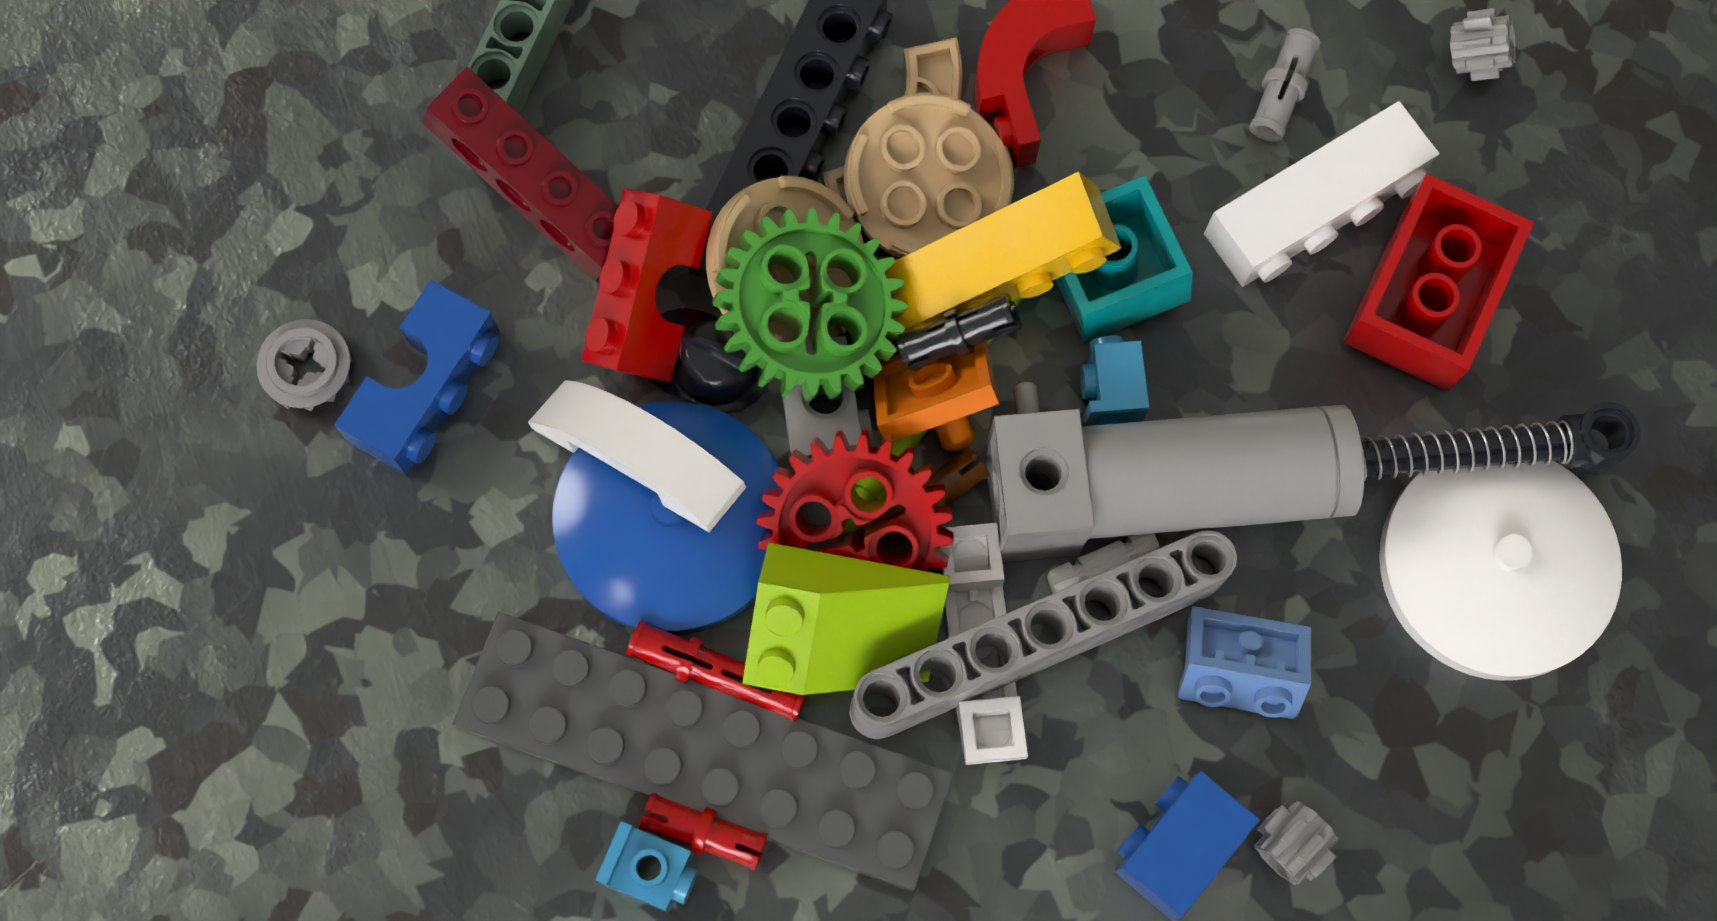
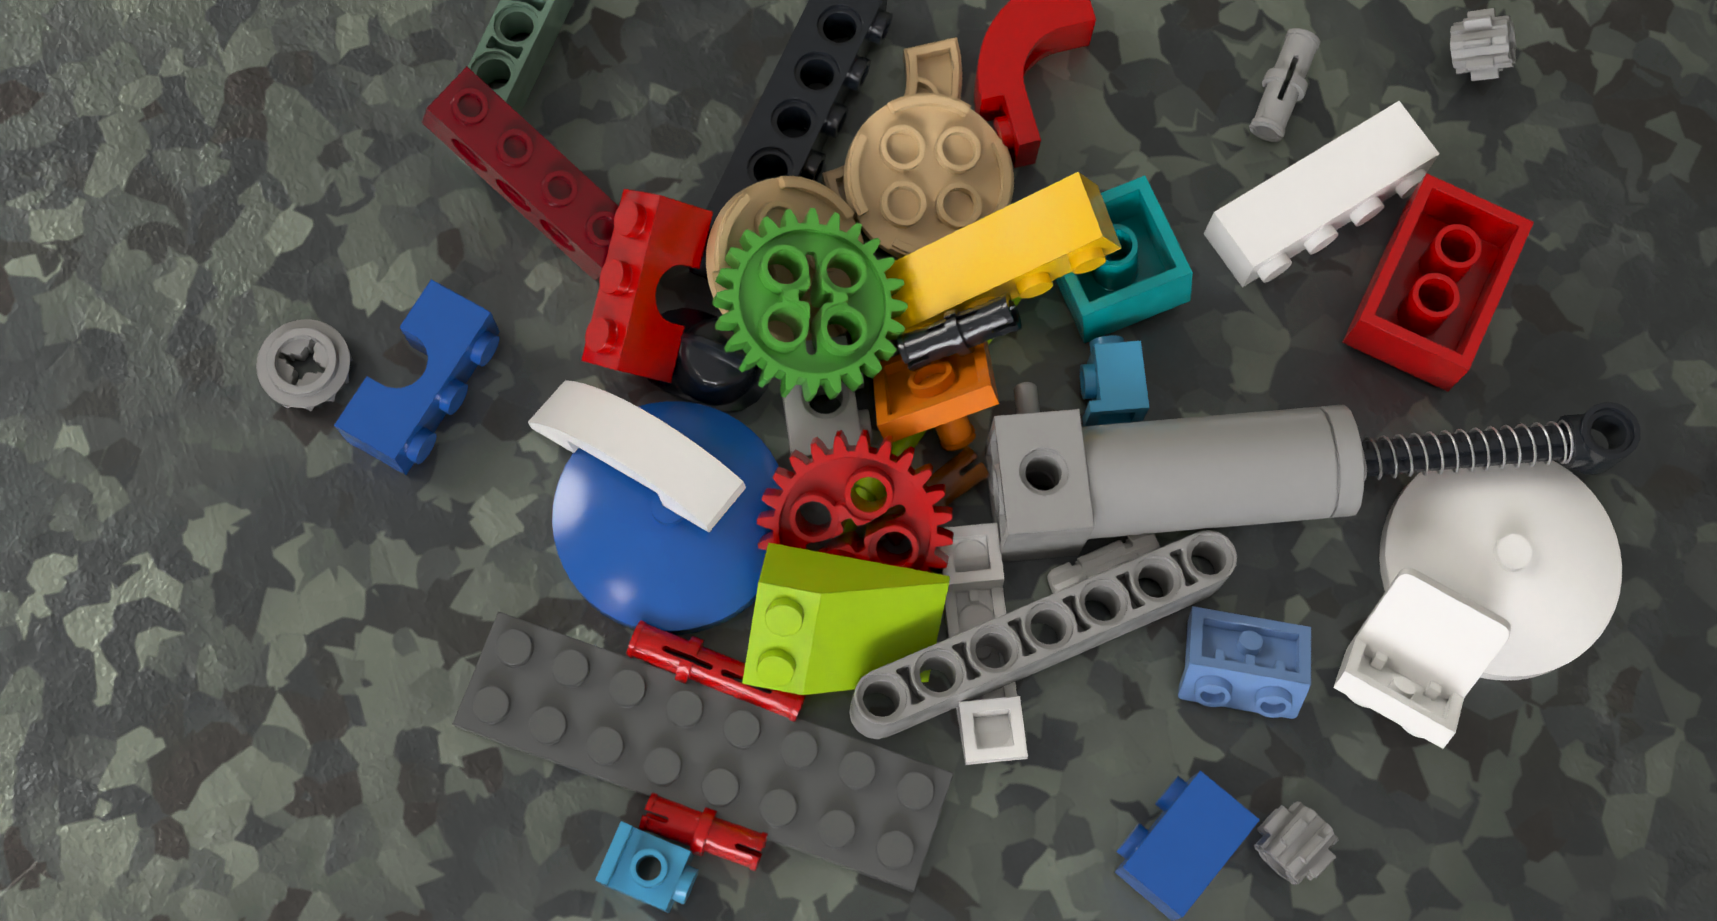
none -> white bracket [1333,568,1511,749]

